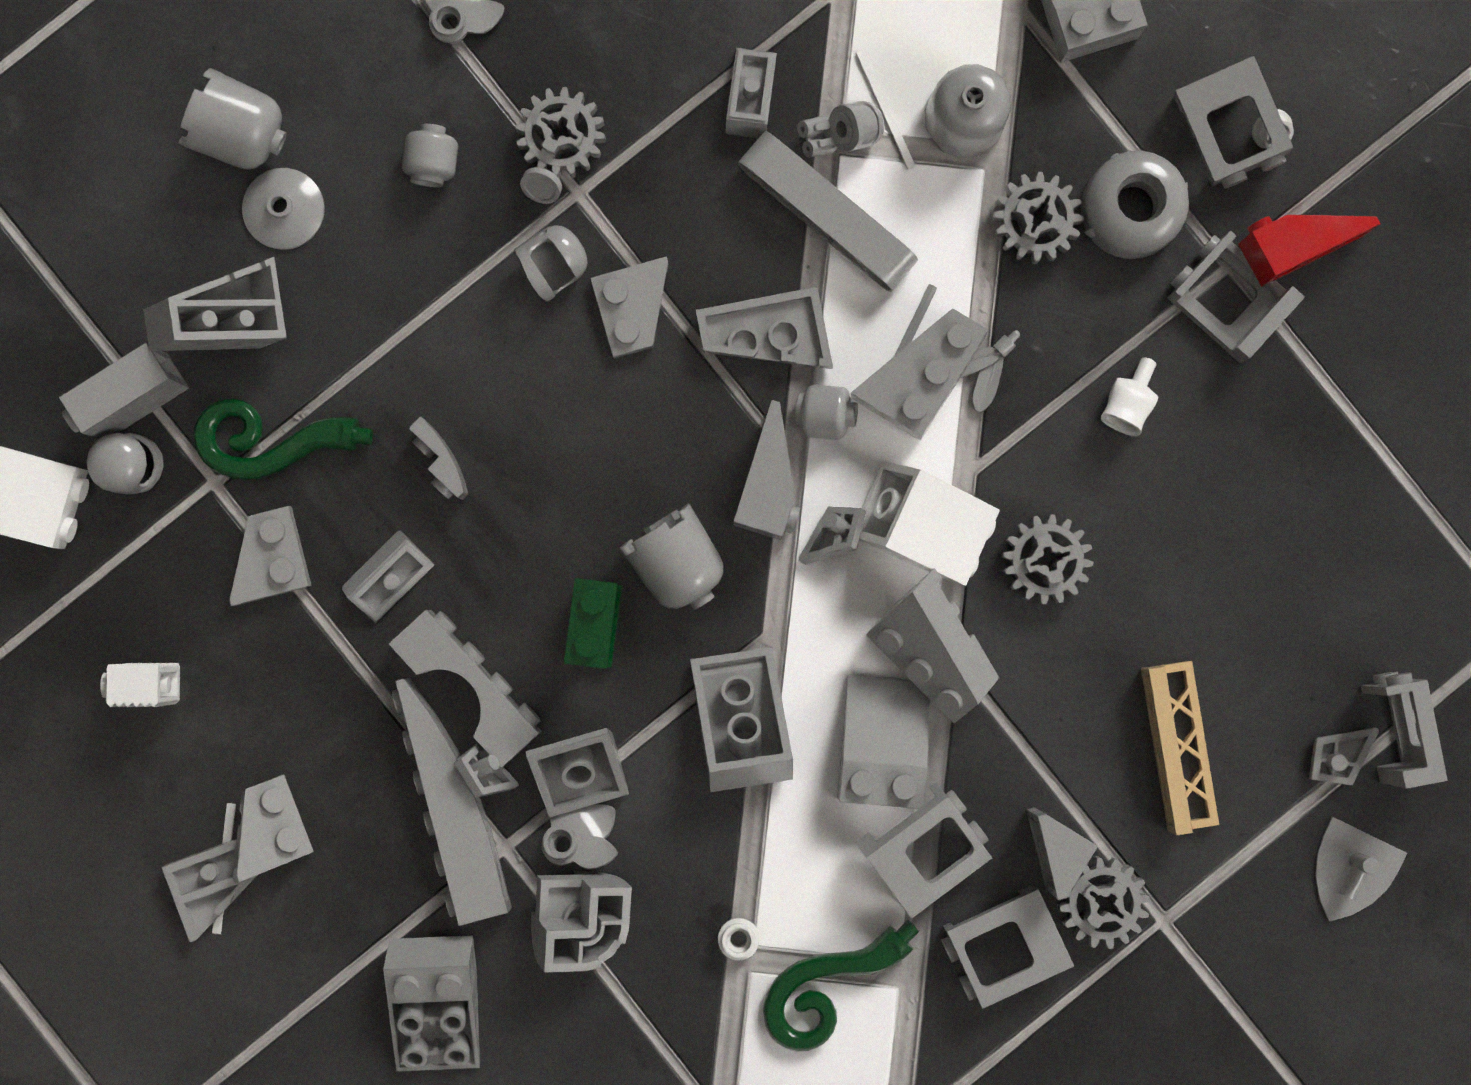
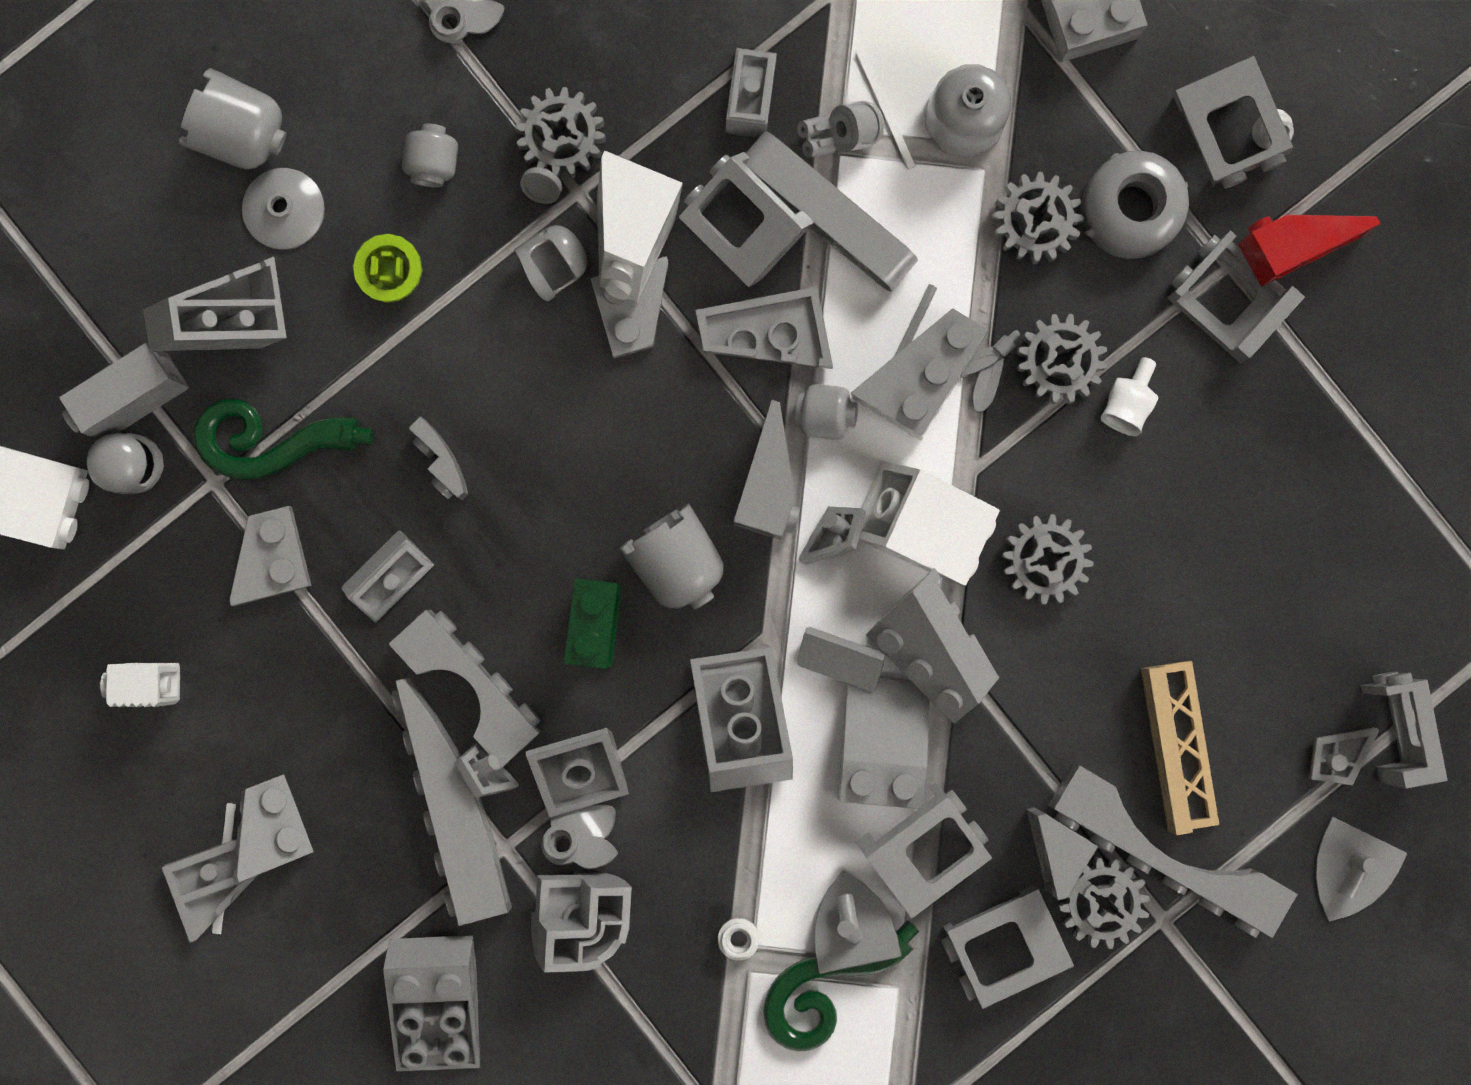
none -> lime piece [353,234,422,303]
none -> white slope [597,151,683,302]
none -> light grey window [679,152,814,287]
none -> light grey slope [797,626,885,692]
none -> light grey shield [815,870,901,974]
none -> light grey gear [1016,314,1108,404]
none -> light grey arch [1048,763,1298,938]

